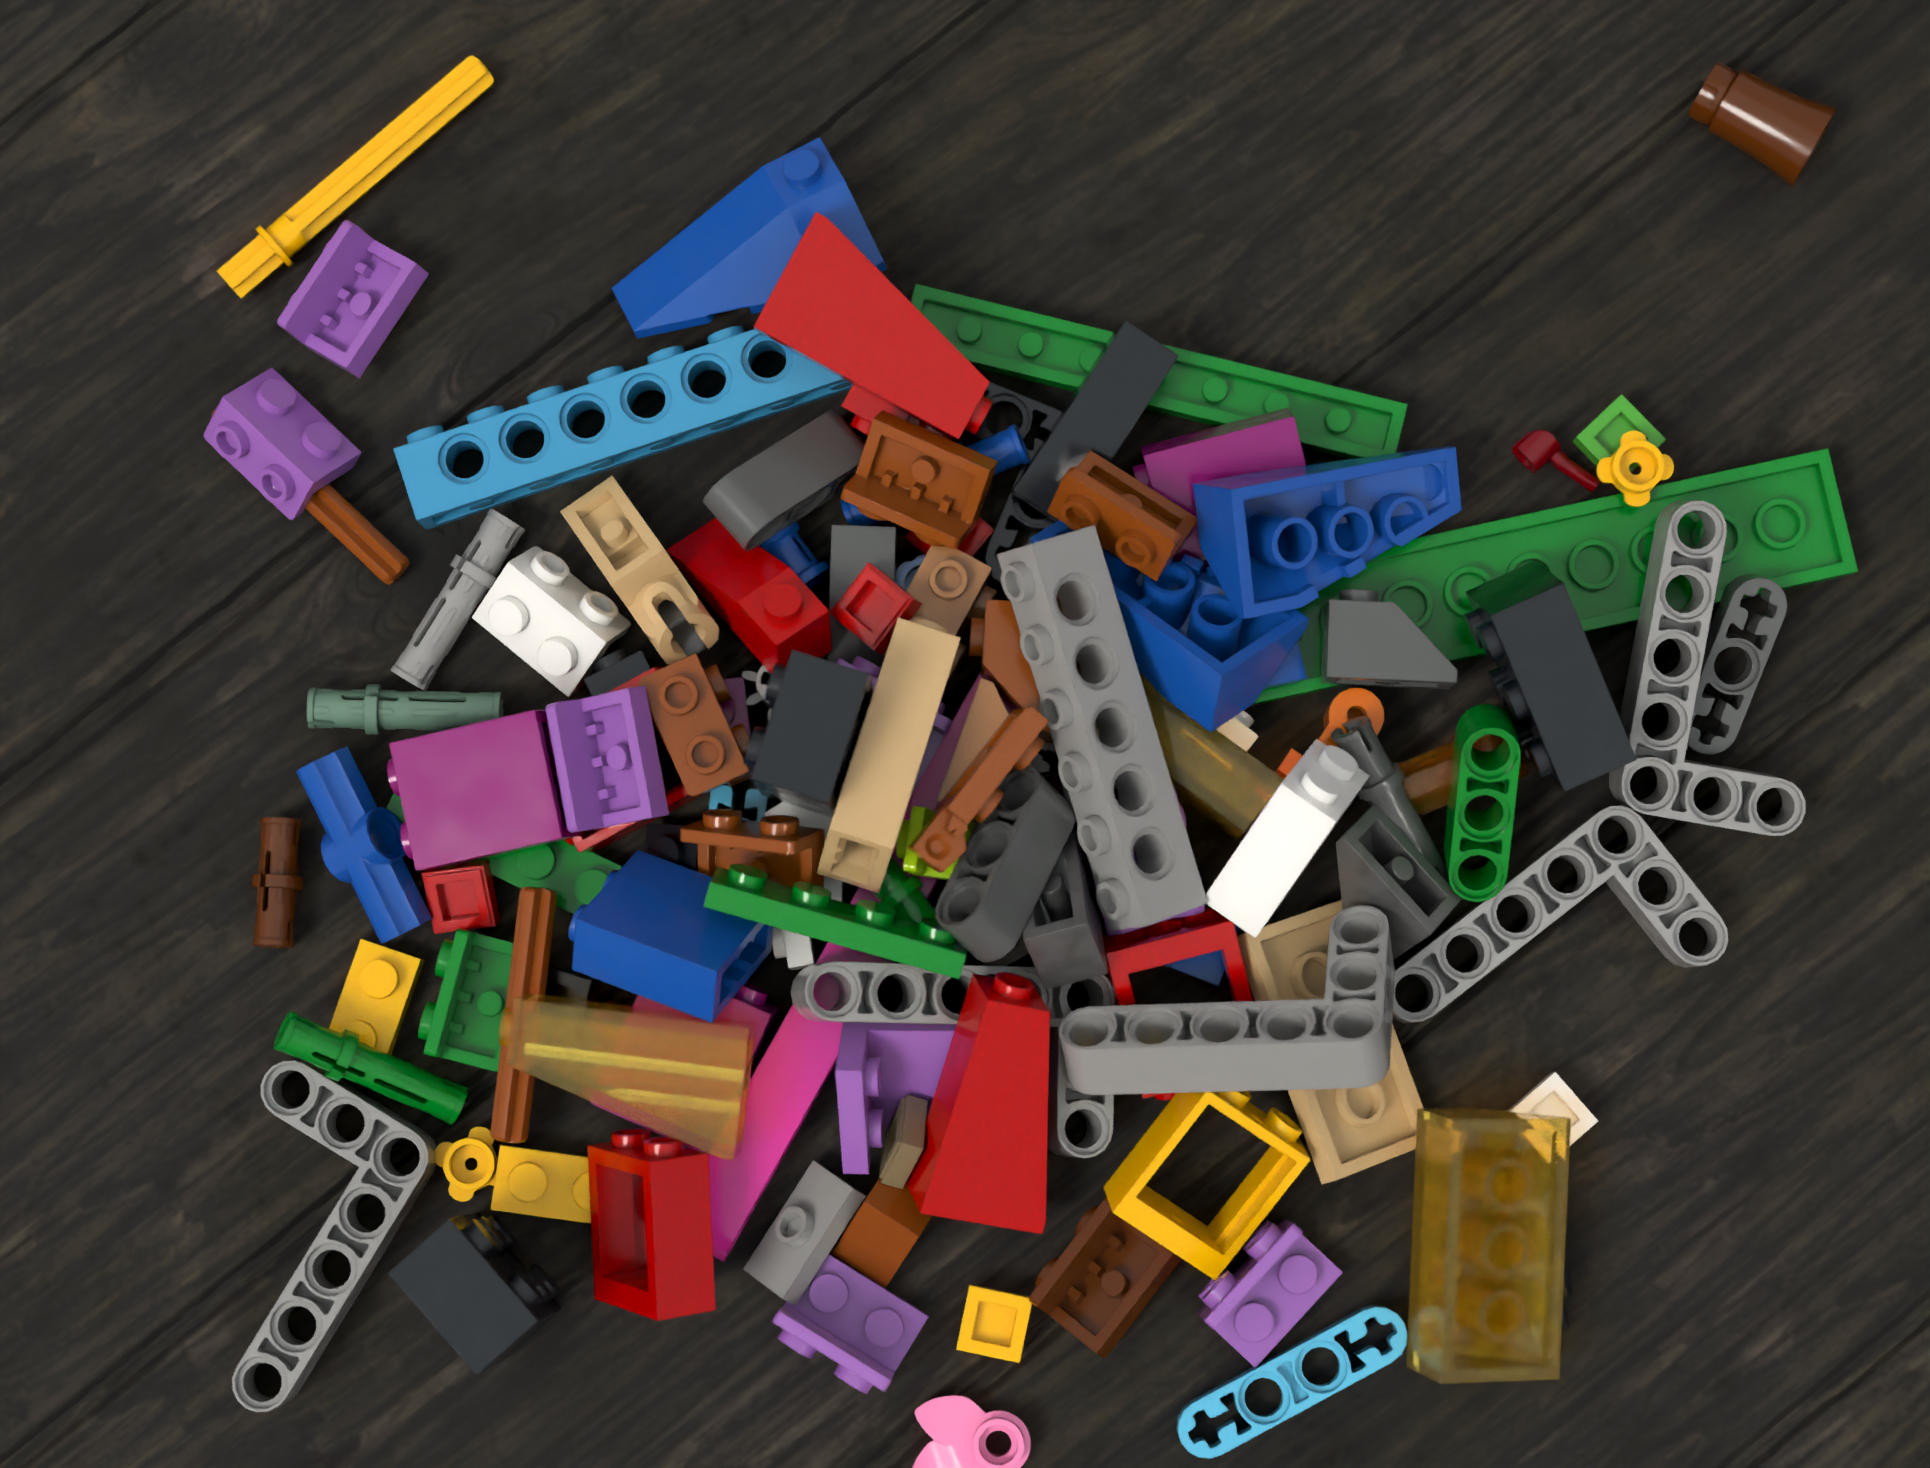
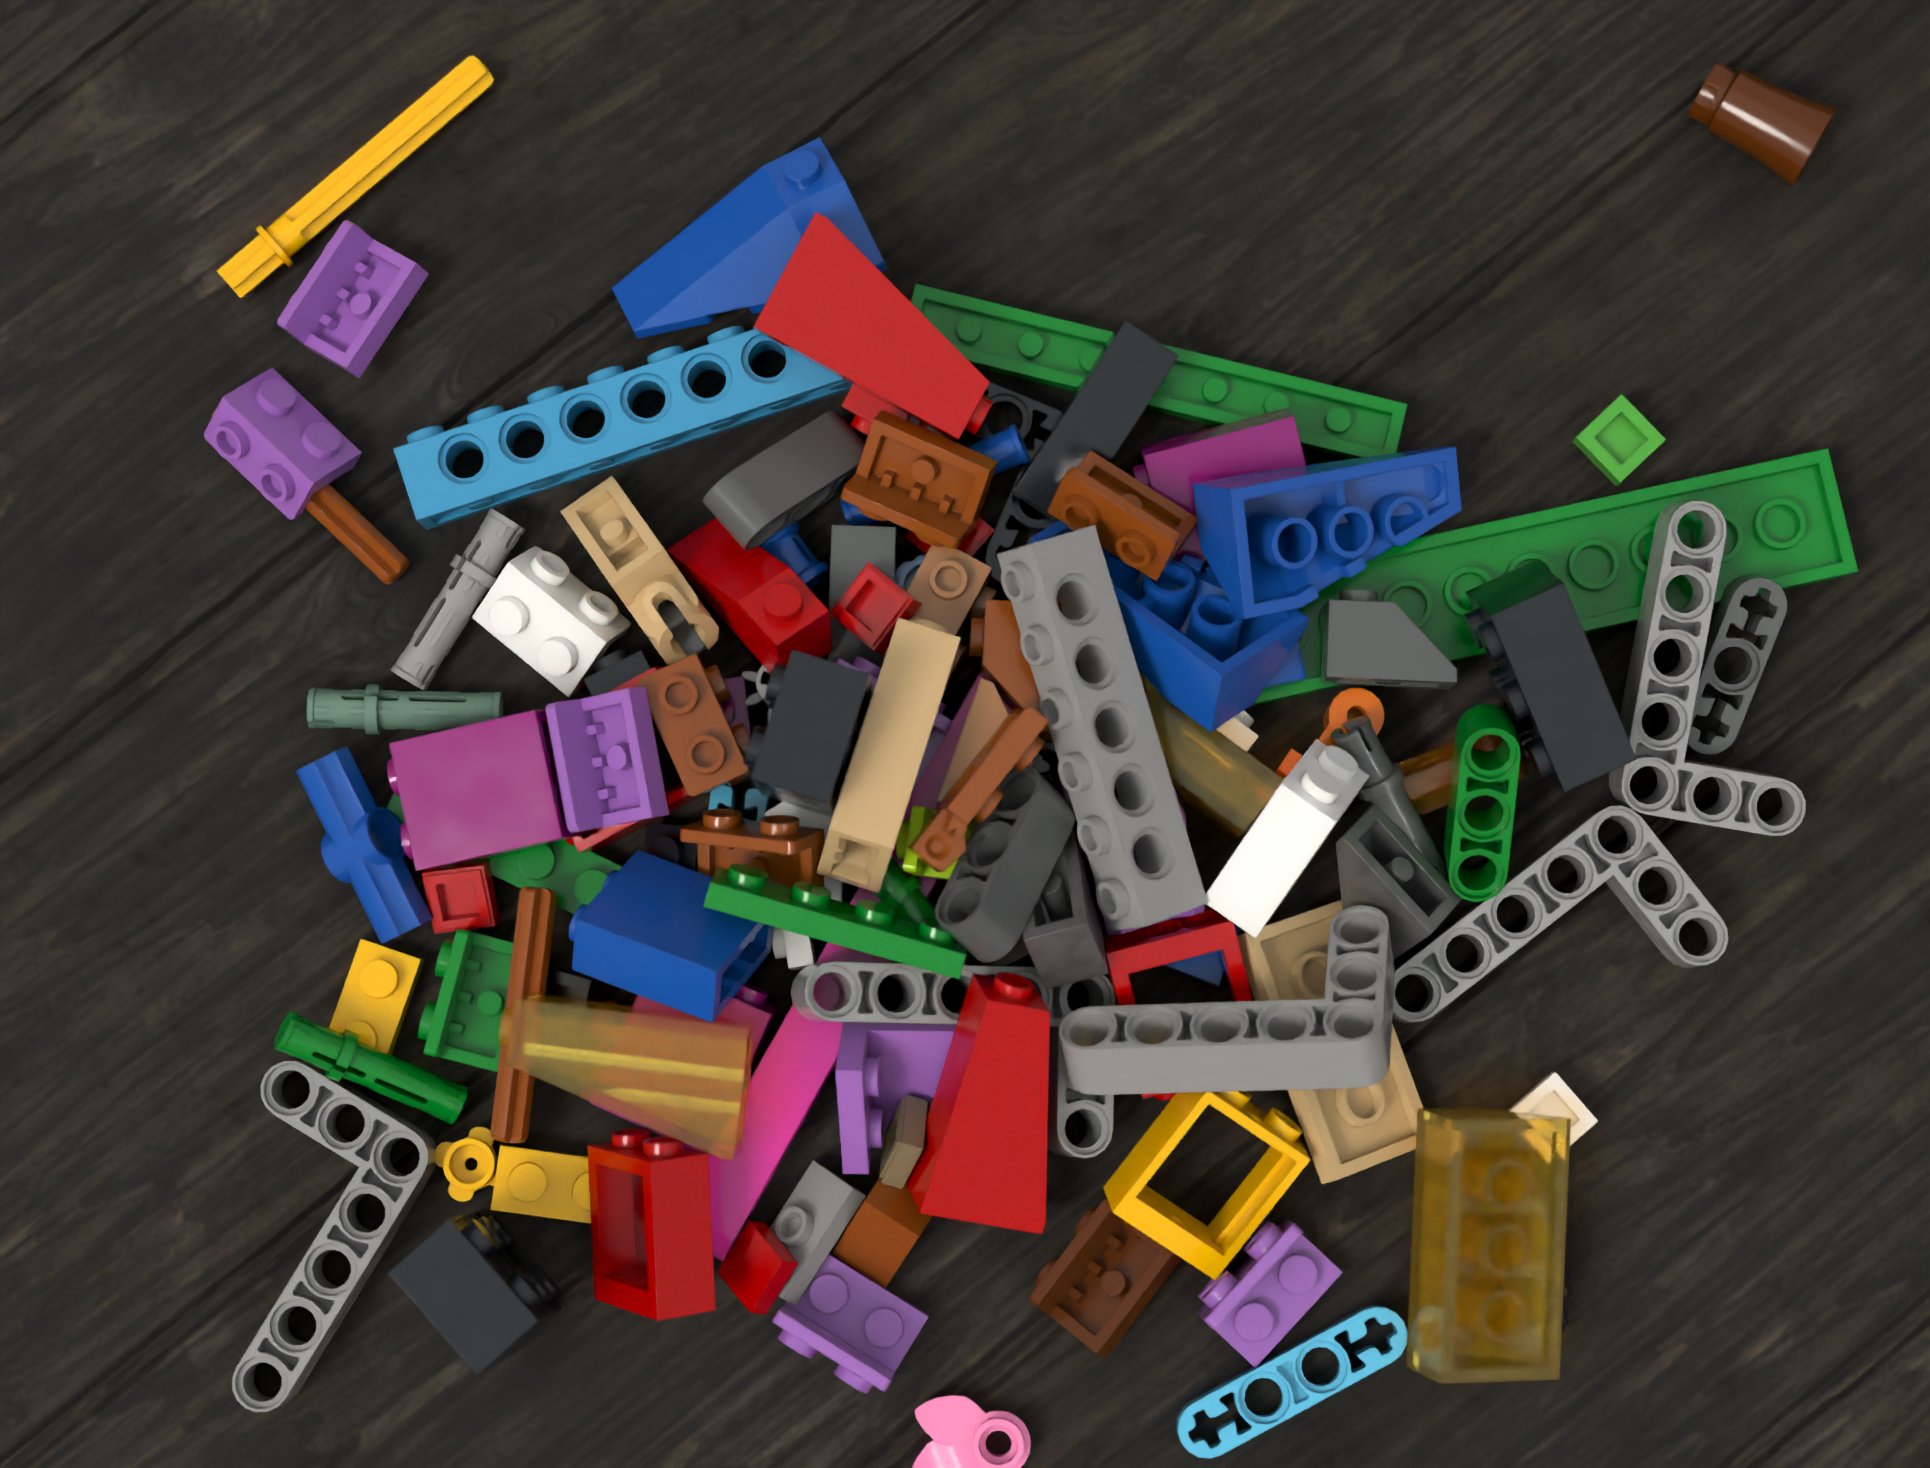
reddish brown pin [251,817,303,949] -> none
yellow plate [956,1284,1032,1363] -> none
dark red hand [1512,430,1600,492] -> none
yellow plate [1596,430,1674,507] -> none
none -> red tile [717,1221,798,1315]

